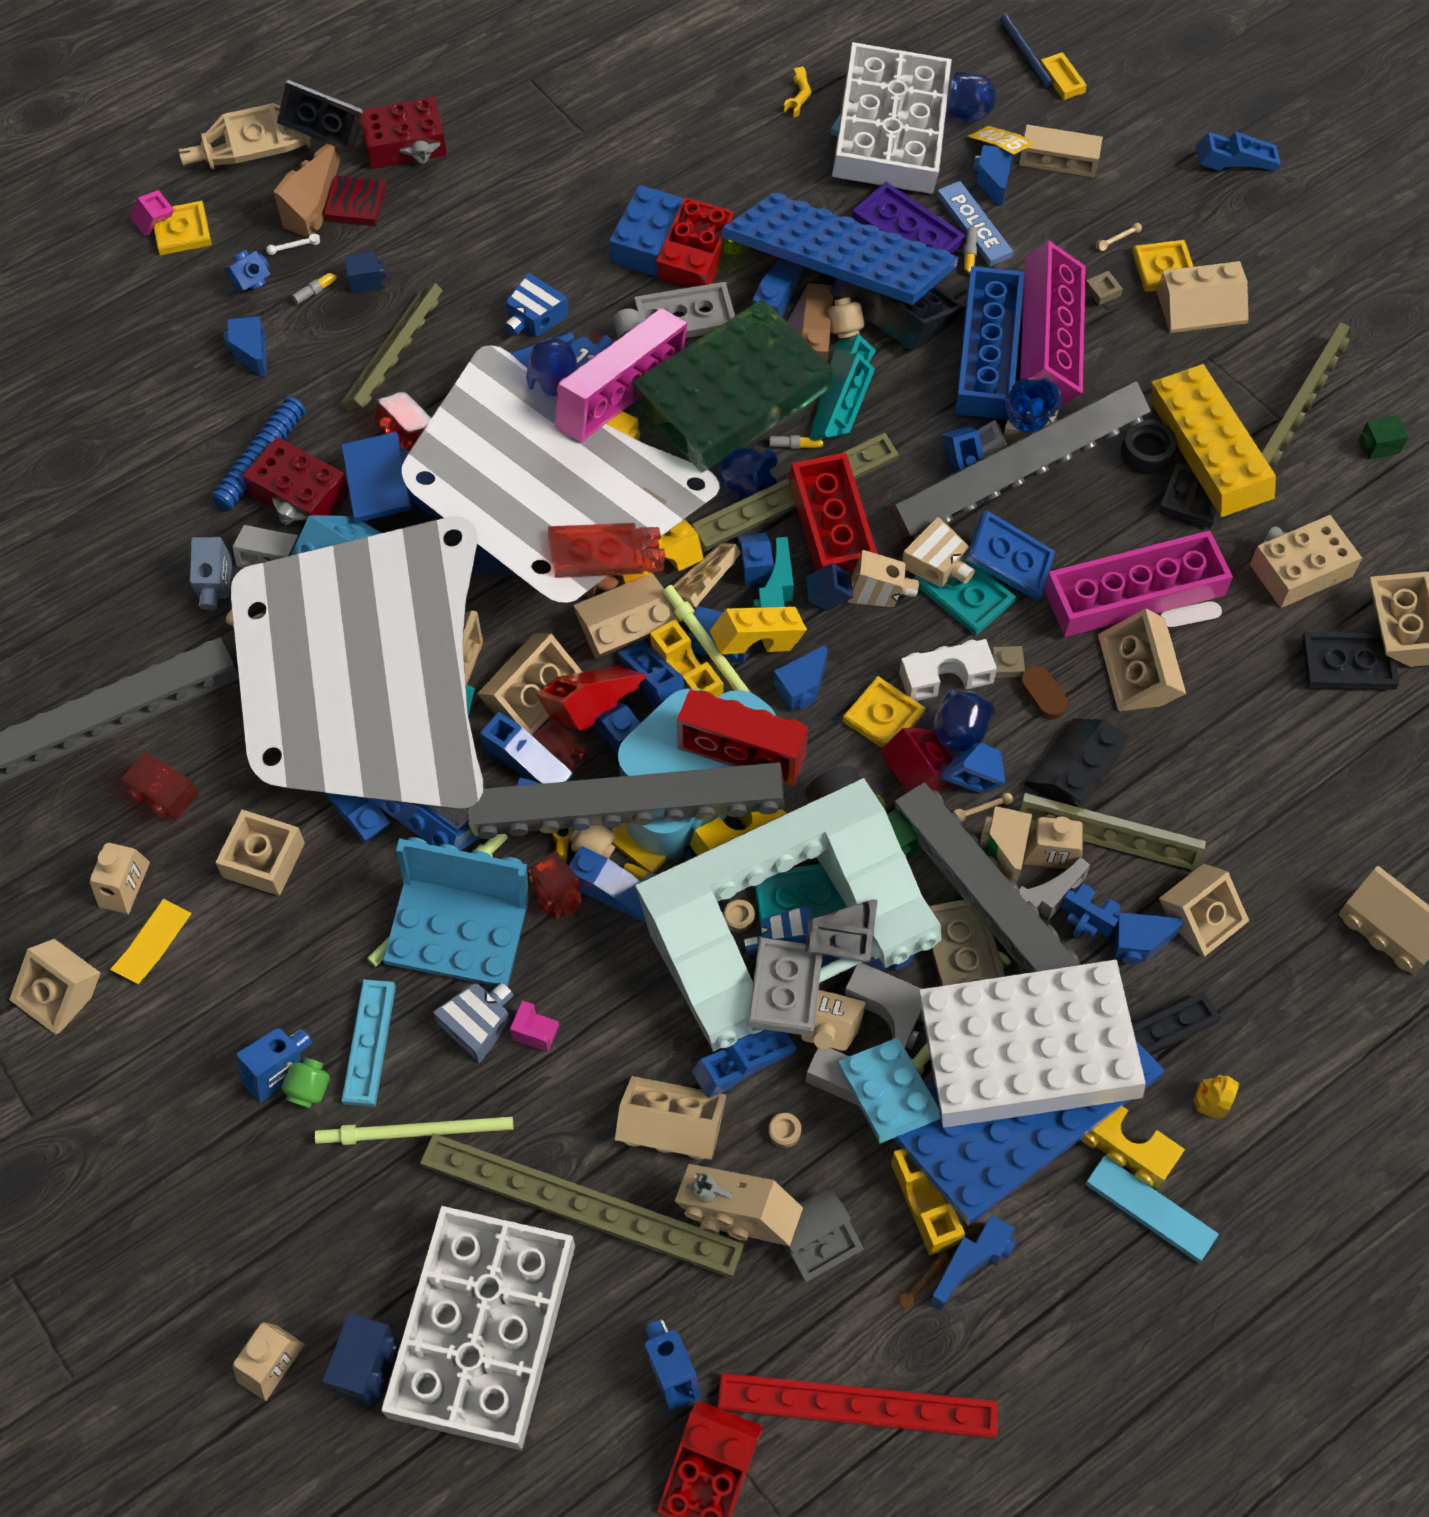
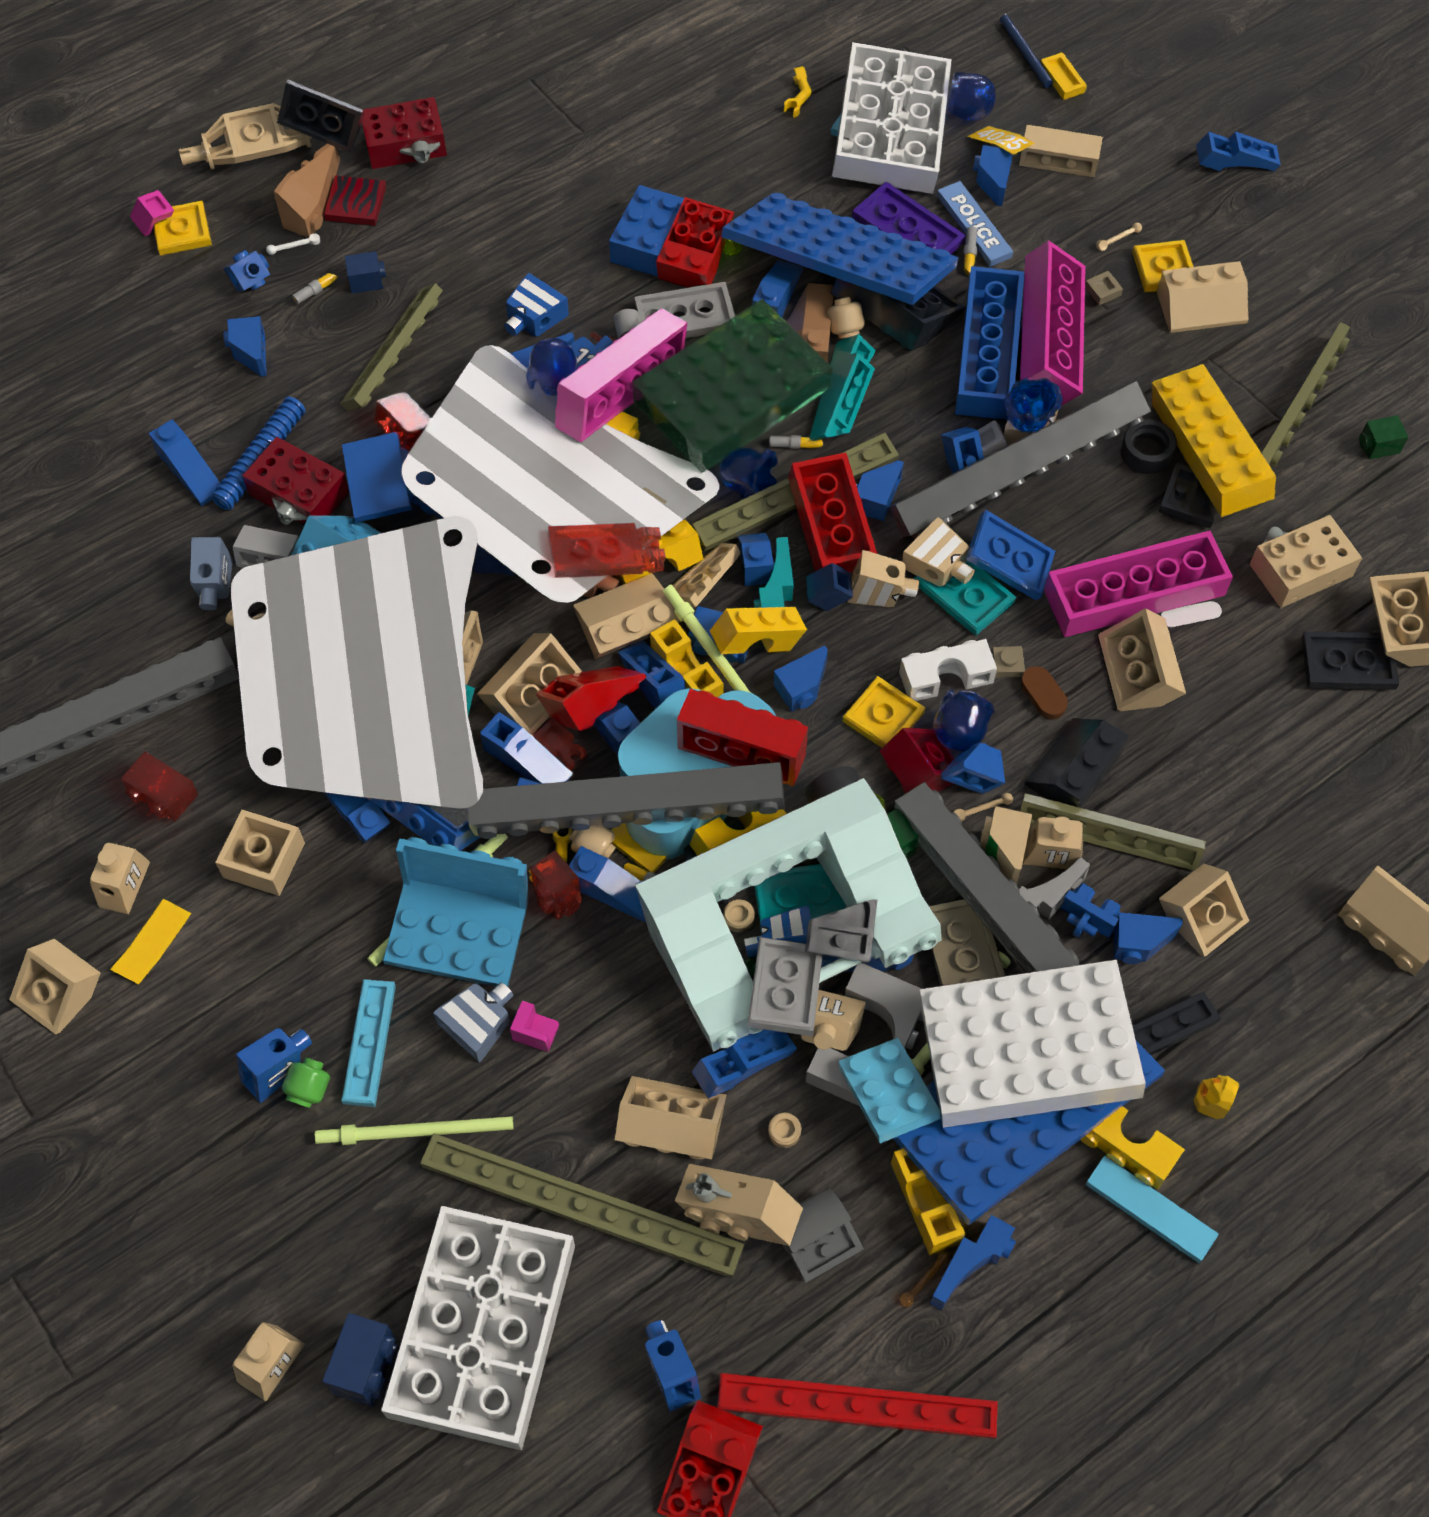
none -> blue slope [149,419,221,506]
none -> blue slope [856,460,904,521]

